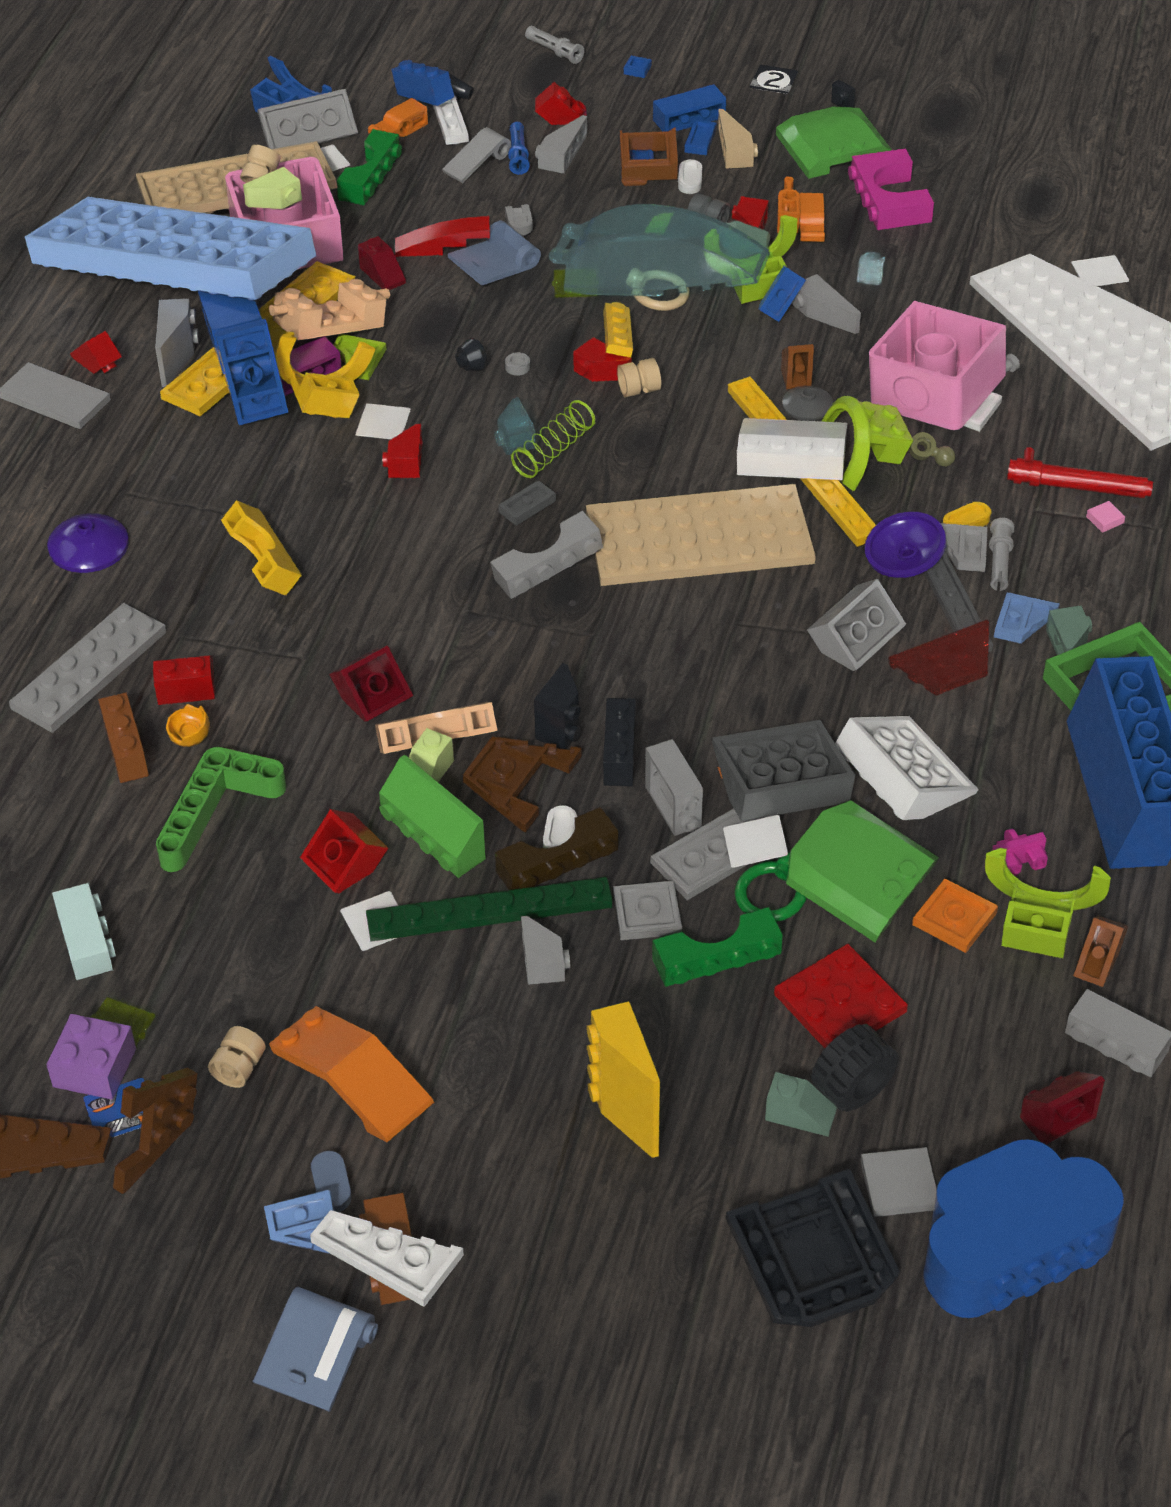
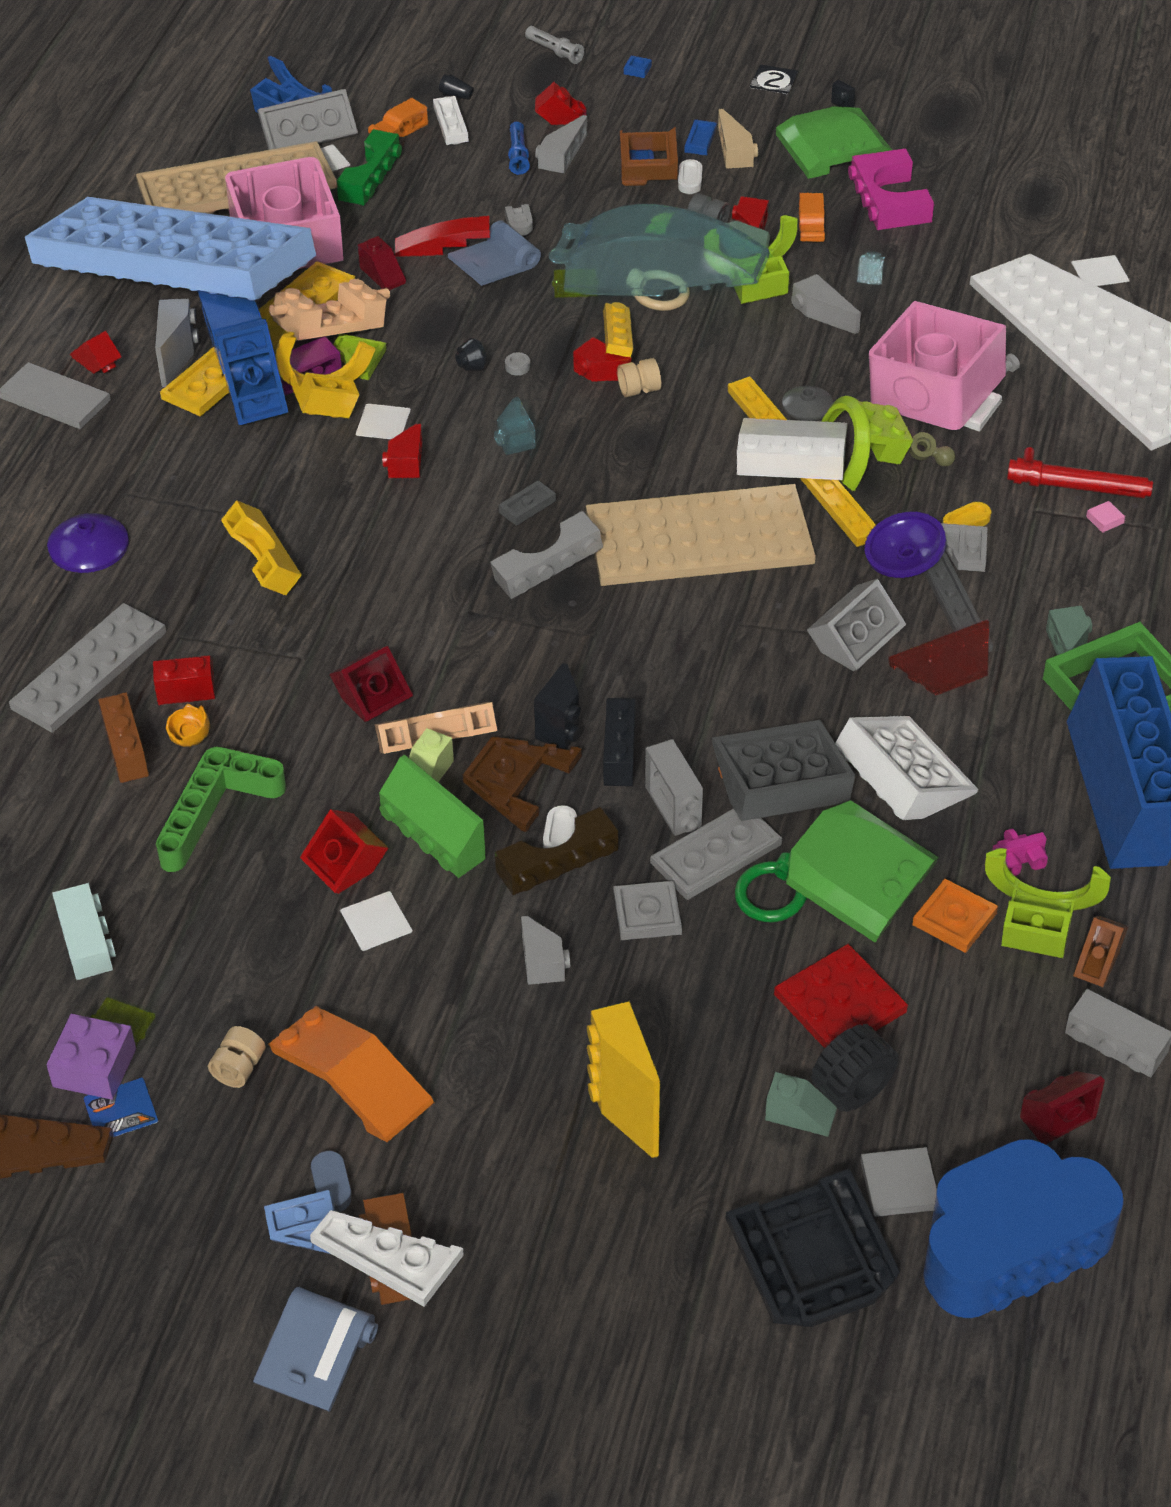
reddish brown wing [113,1067,198,1194] -> none
tan wheel [240,145,281,183] -> none
yellowish green slope [243,167,302,209] -> none
dark green plate [366,877,612,942] -> none
blue brick [391,60,454,106] -> none
light grey door [442,127,511,184] -> none
lime piece [511,400,595,478] -> none
green arch [652,907,783,987] -> none
blue brick [653,84,726,132] -> none
white sticker [723,815,788,868] -> none
blue plate [758,266,806,322] -> none
orange piece [777,176,800,233] -> none
dark orange slope [781,344,814,389] -> none
light grey pin [989,518,1014,591] -> none
medium blue wing [994,592,1059,643] -> none

